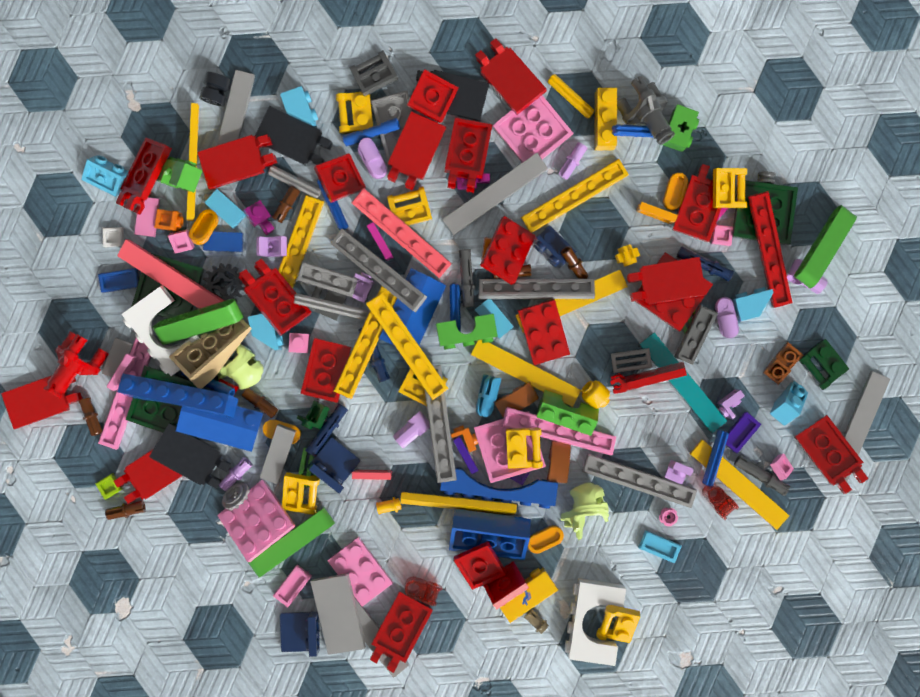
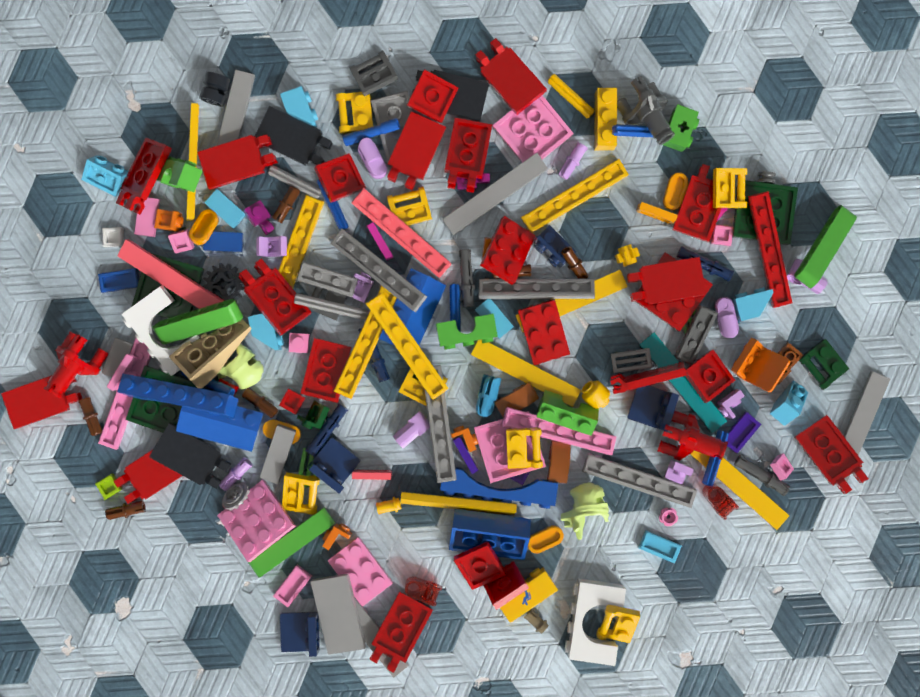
none -> red plate [279,388,306,415]
none -> orange bracket [322,523,352,550]
none -> dark blue bracket [627,385,679,432]
none -> red wheel [657,410,728,461]
none -> red plate [686,350,736,403]
none -> orange bracket [731,338,790,392]

